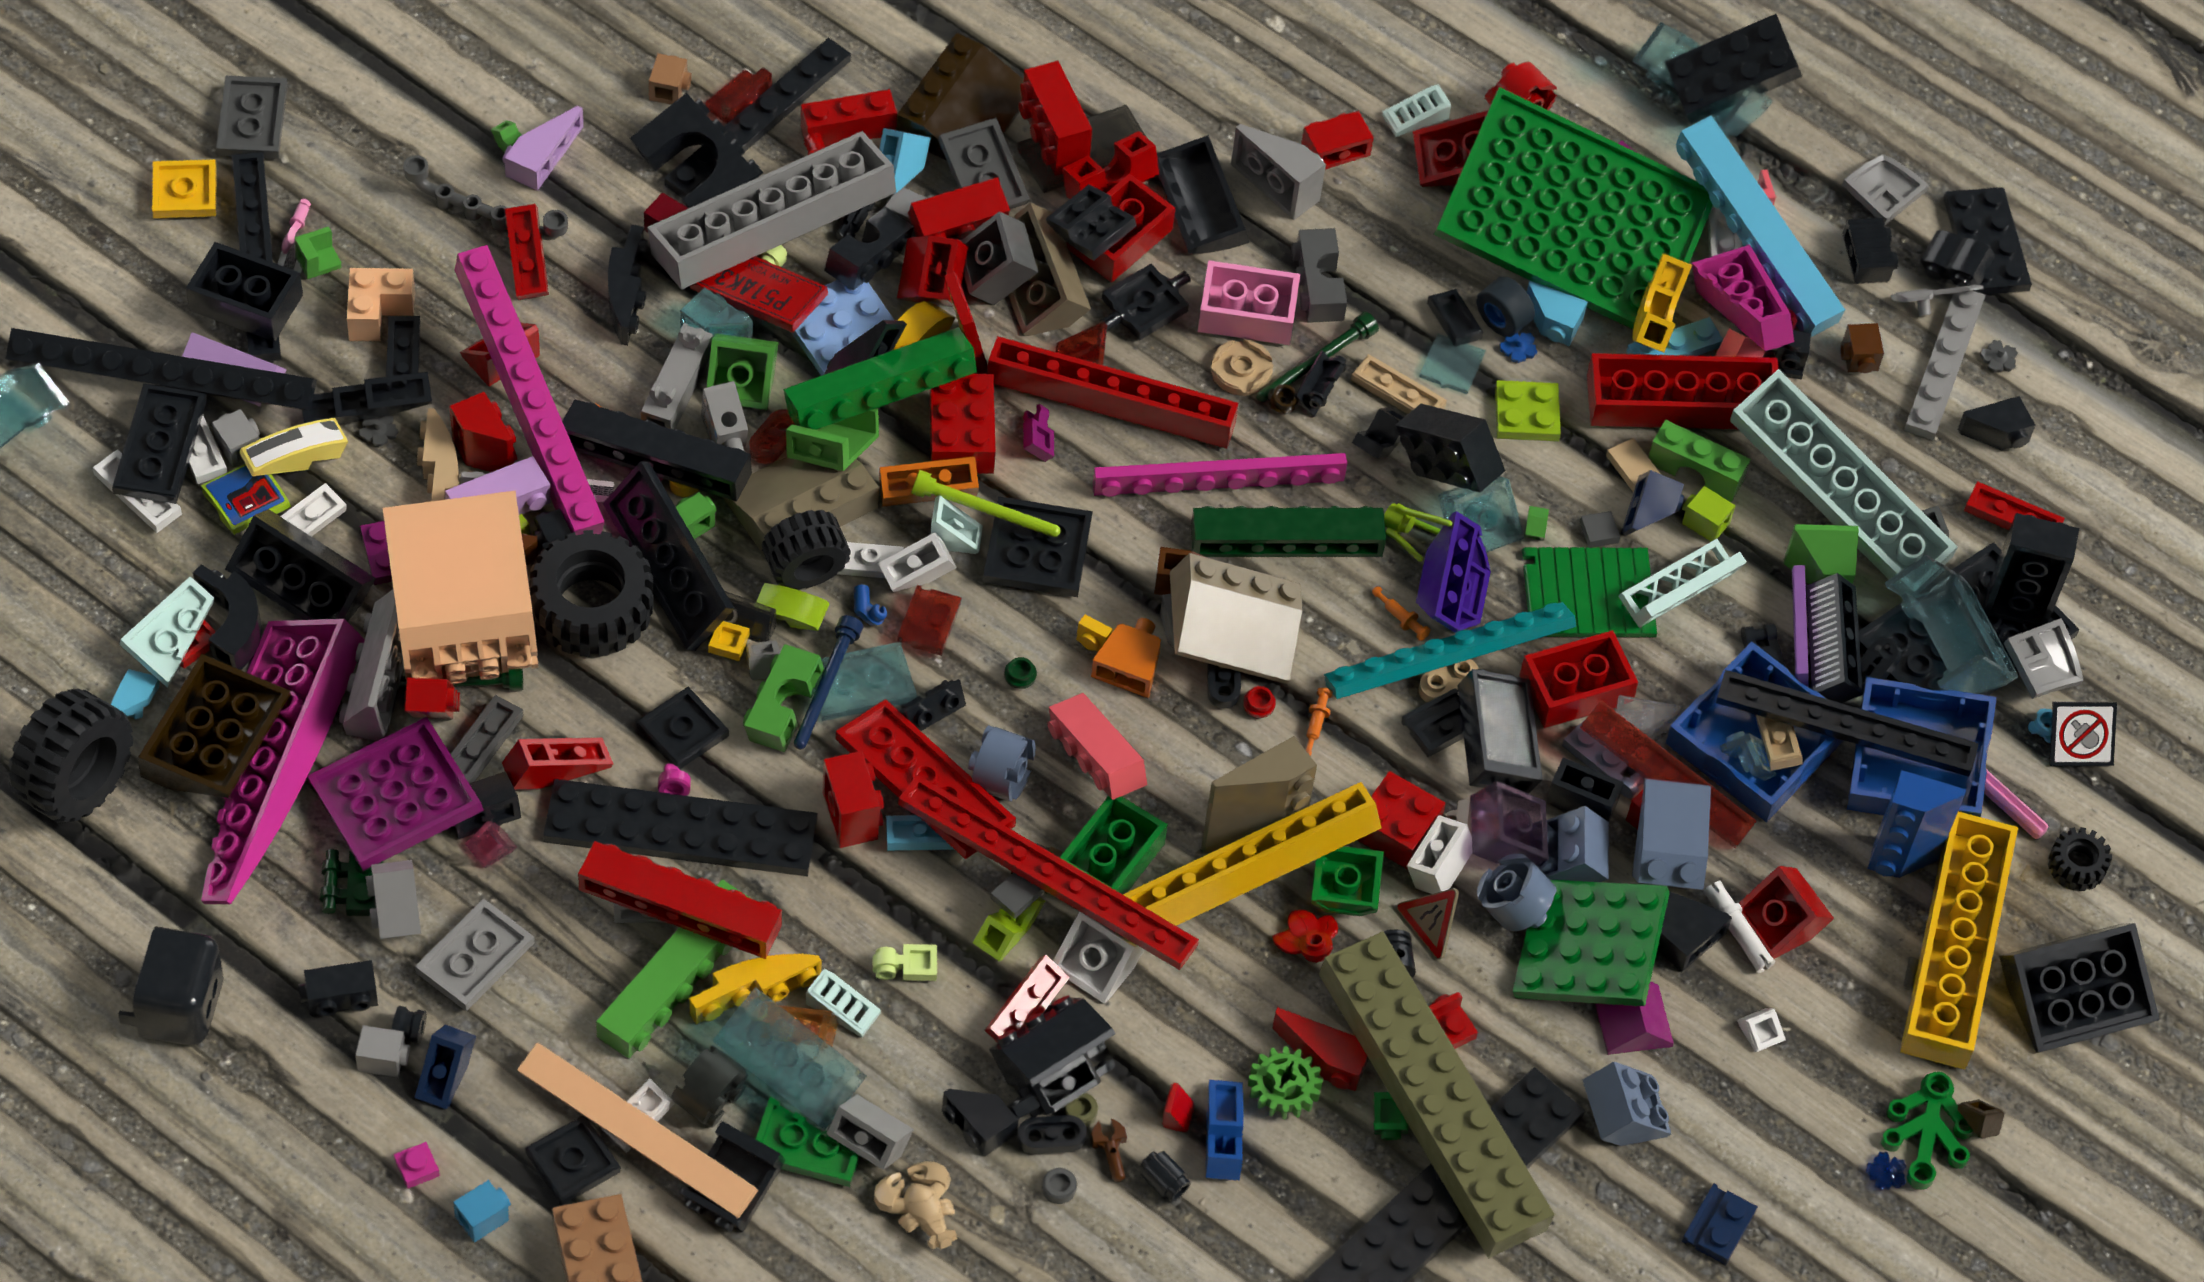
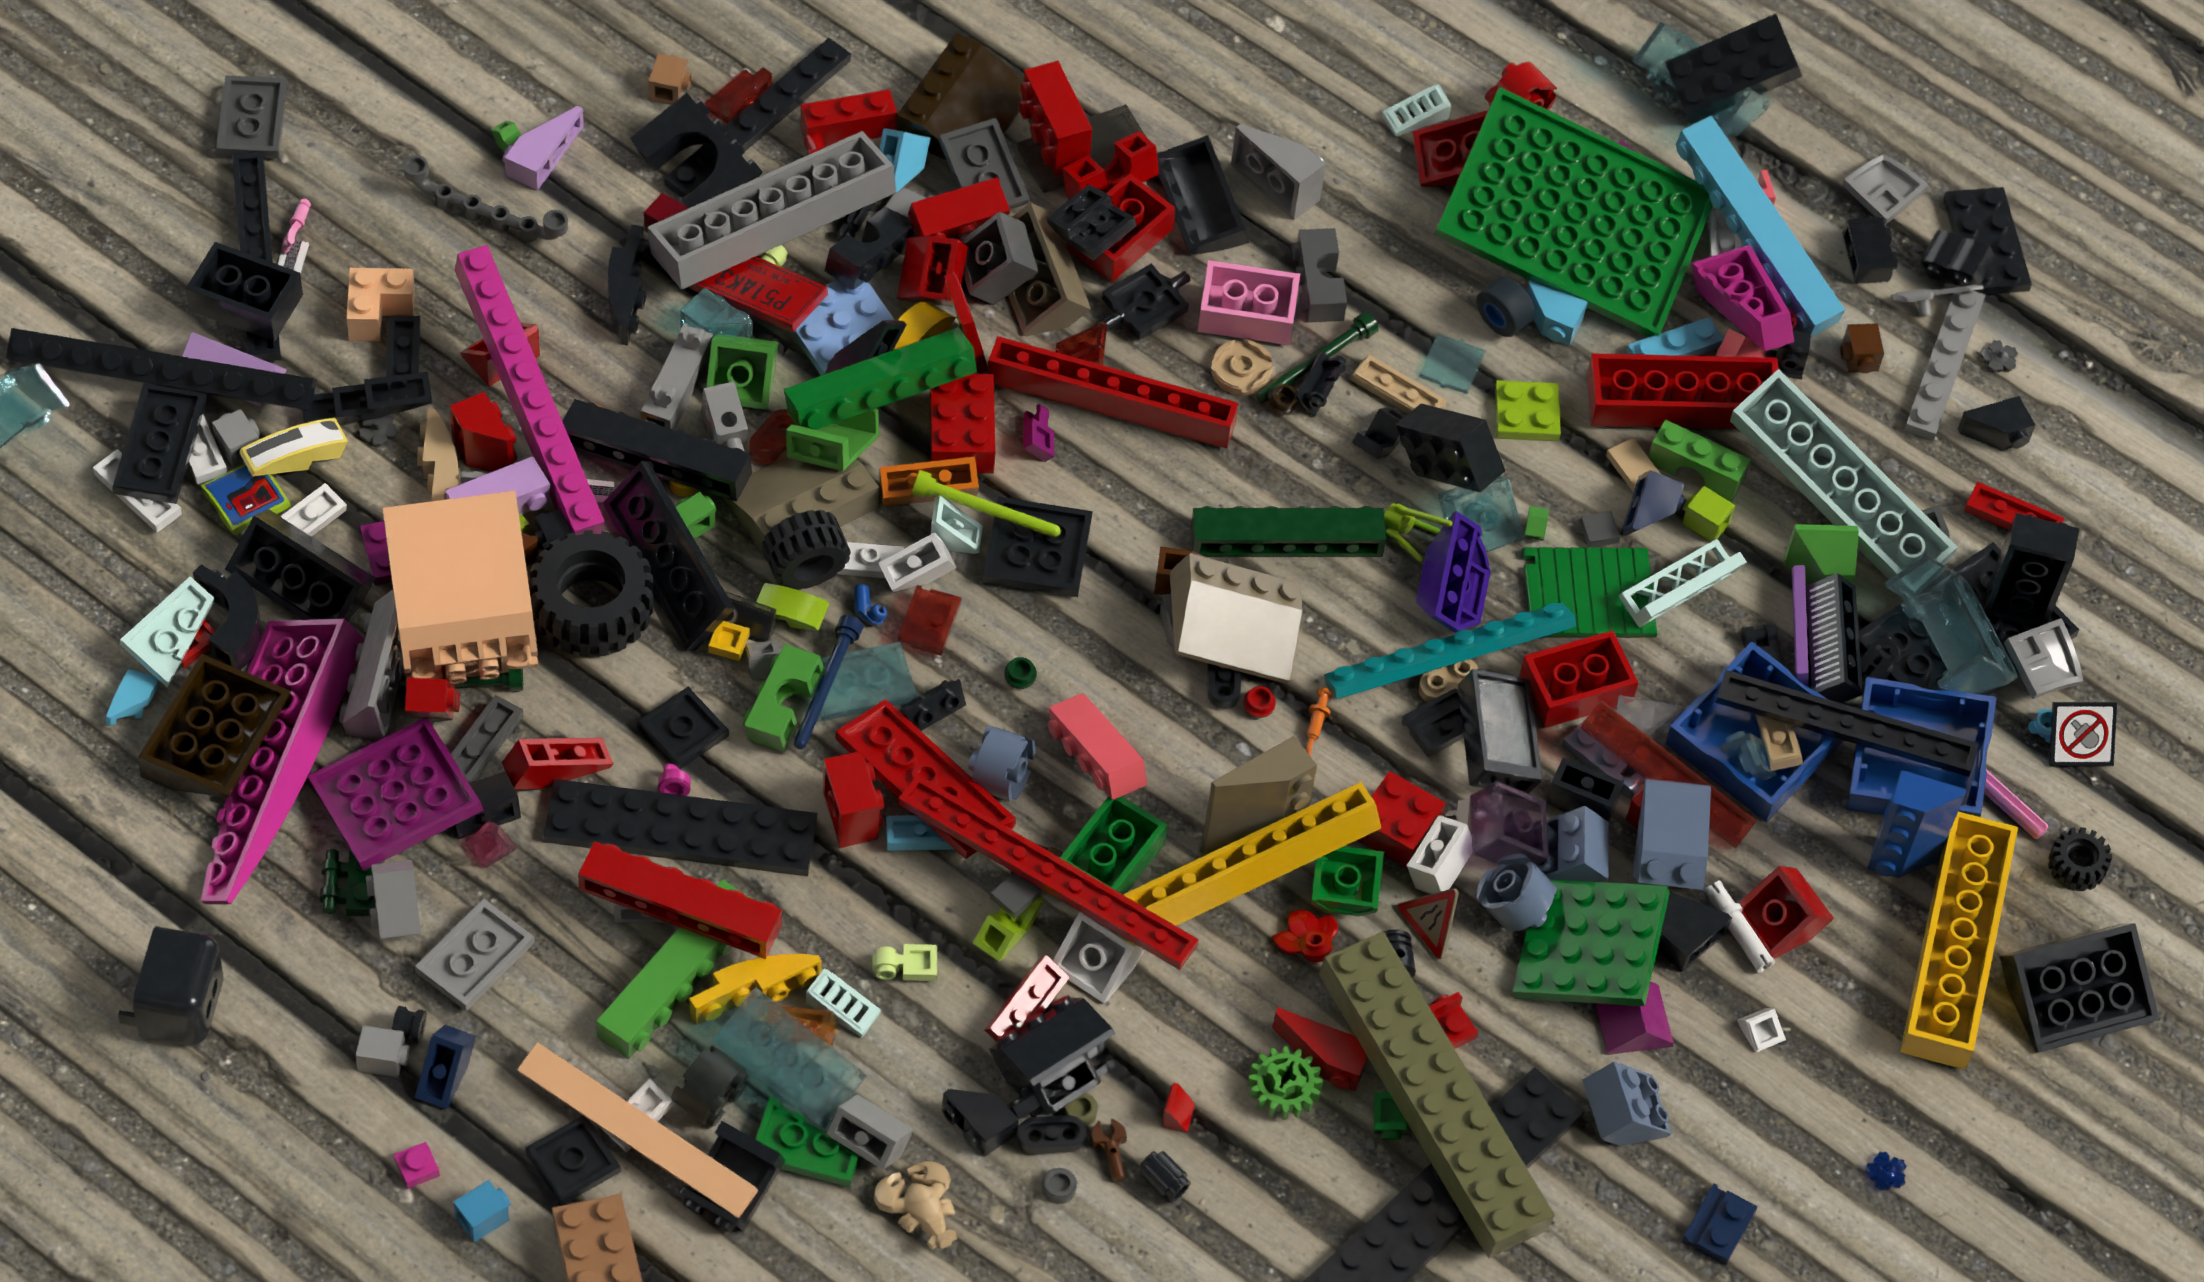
black tyre [8,689,133,823] -> none
yellow plate [152,159,216,218] -> none
bright green panel [295,227,341,279] -> none
black brick [299,960,378,1016] -> none
red plate [505,204,549,300] -> none
yellow plate [1076,614,1113,652] -> none
orange torso [1091,618,1161,698] -> none
dark pink plate [1093,453,1347,497] -> none
blue slope [1205,1080,1244,1180] -> none
red brick [1301,110,1374,169] -> none
orange piece [1372,586,1431,641] -> none
black tile [1427,289,1483,347] -> none
blue plant [1500,332,1538,363] -> none
yellow arch [1632,254,1692,353] -> none
green plant [1881,1072,1974,1190] -> none
dark grey leg [1903,957,1918,990] -> none
dark brown slope [1957,1099,2005,1139] -> none

